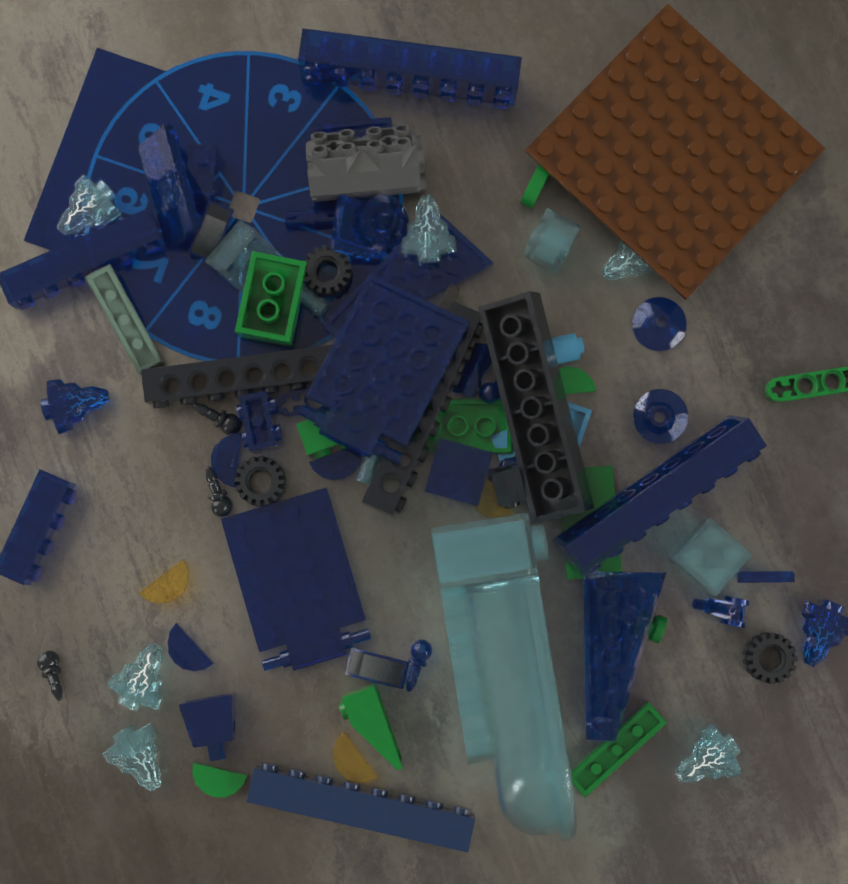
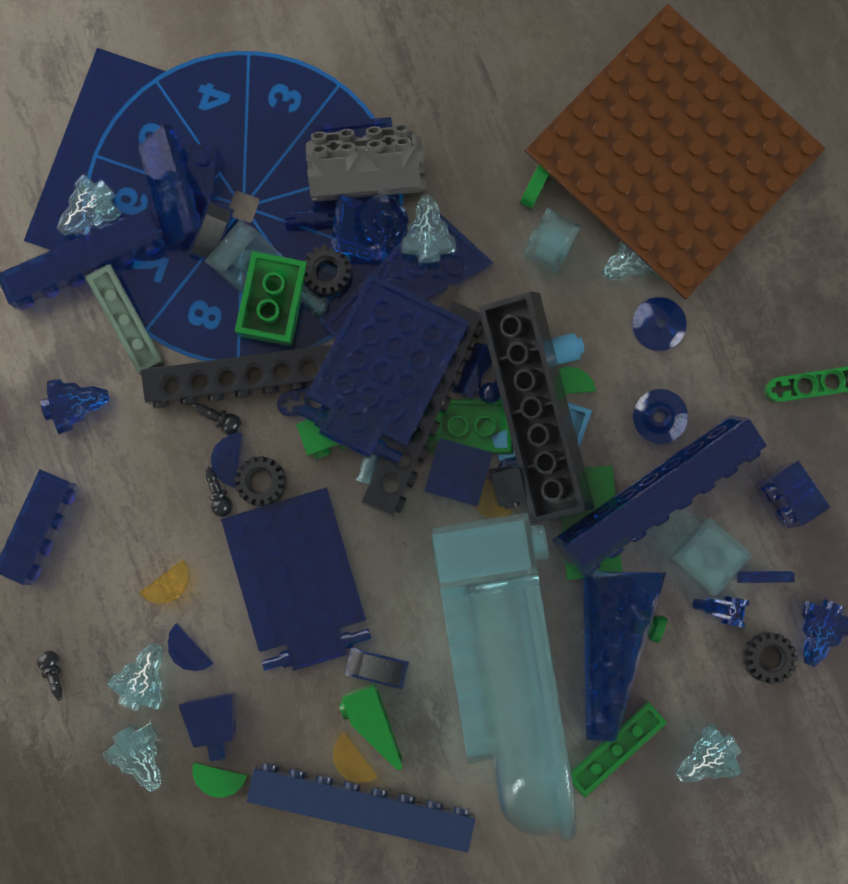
clear blue brick [236,391,283,453] -> none
clear blue brick [298,28,522,108] -> none
clear blue plate [309,443,363,481] -> none
clear blue bar [406,639,432,692] -> none
none -> clear blue brick [758,460,831,528]

